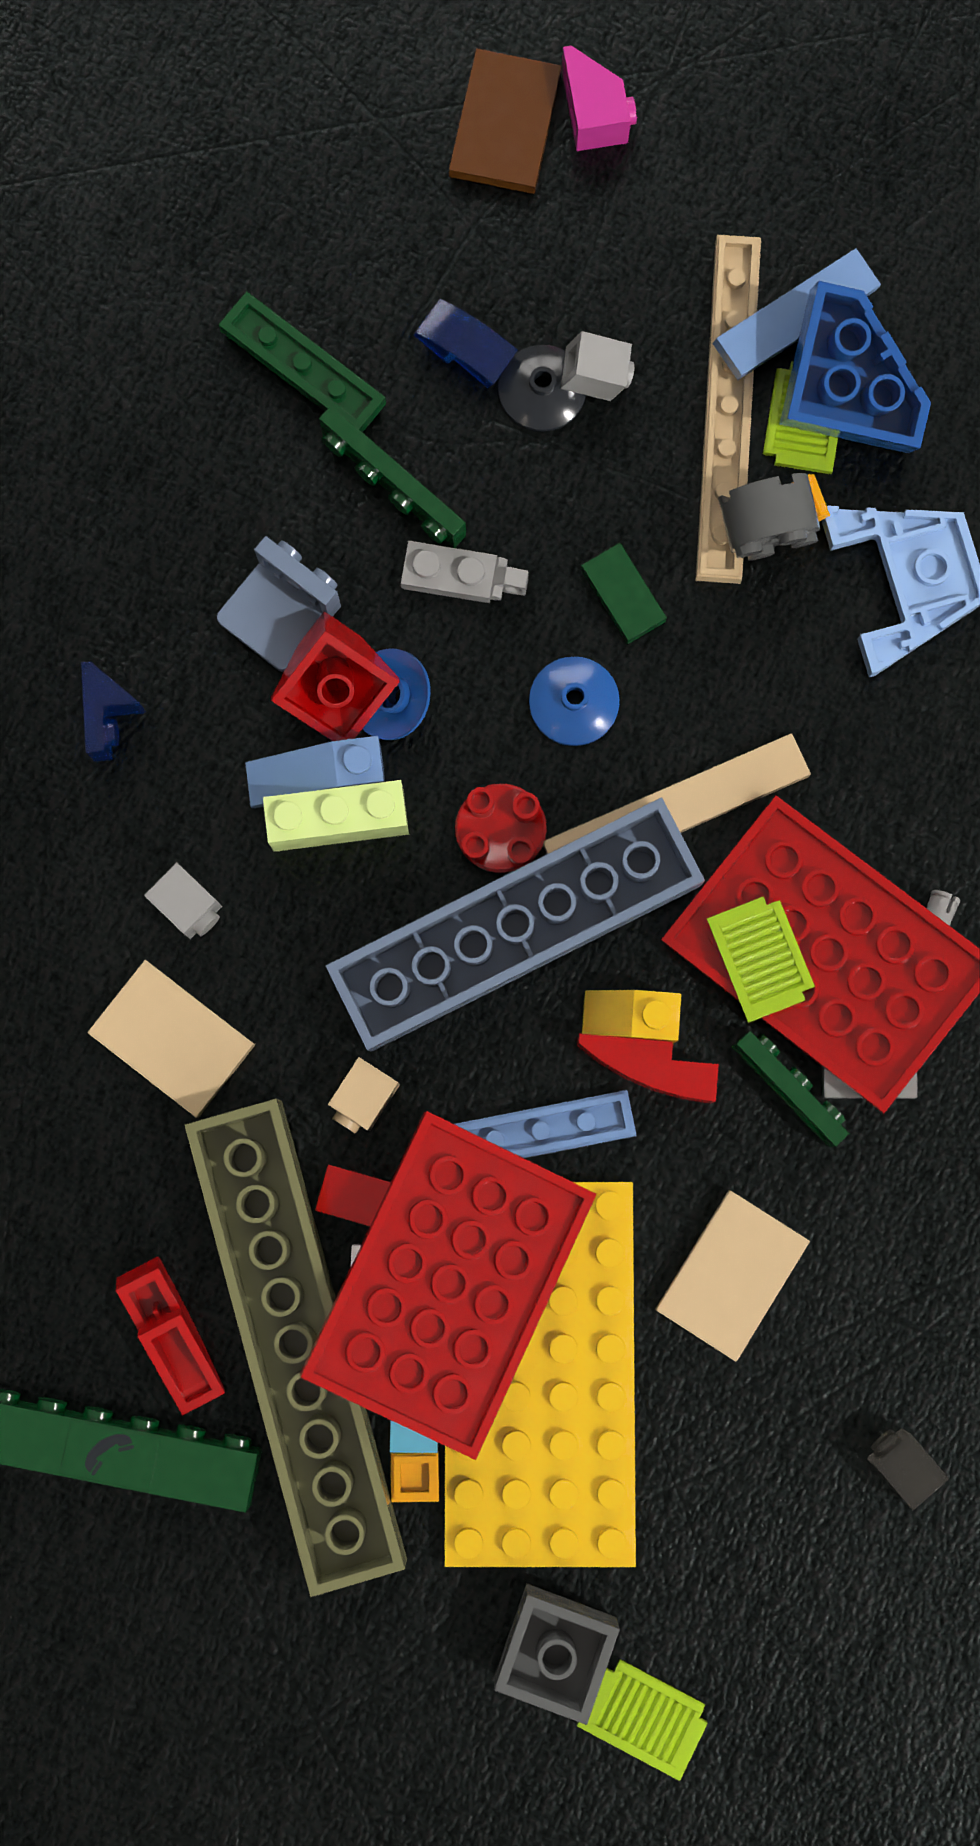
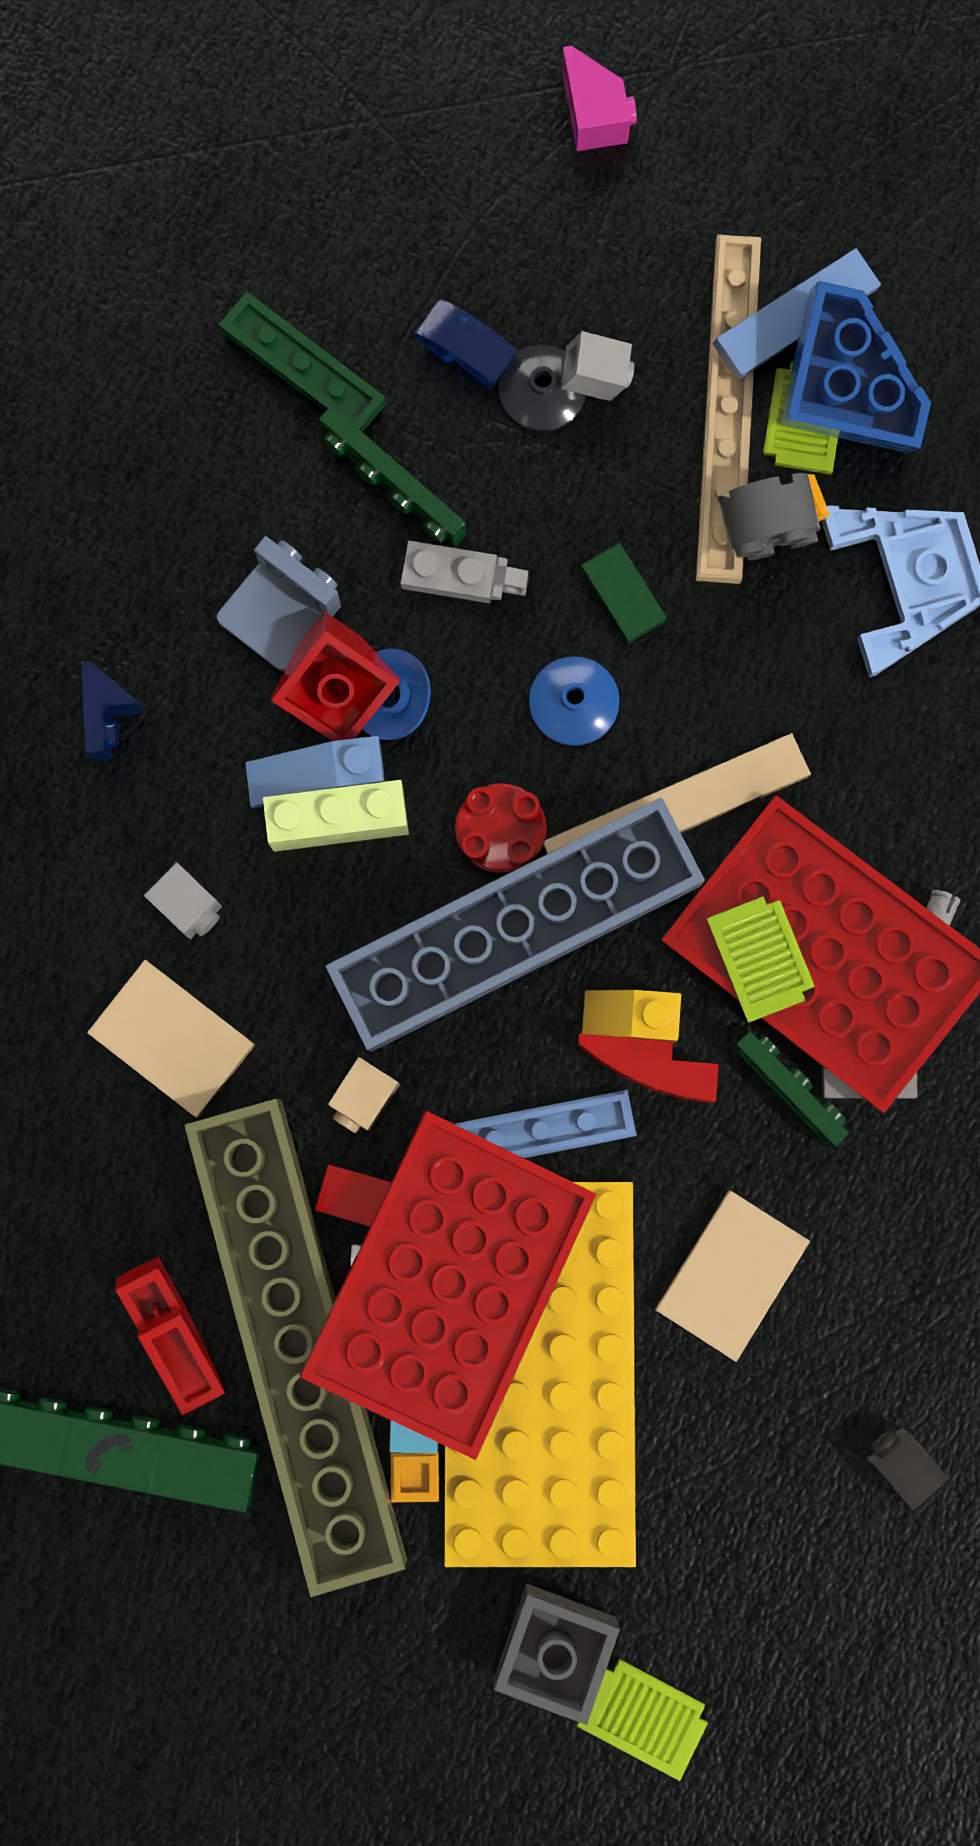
reddish brown tile [449,48,562,194] -> none

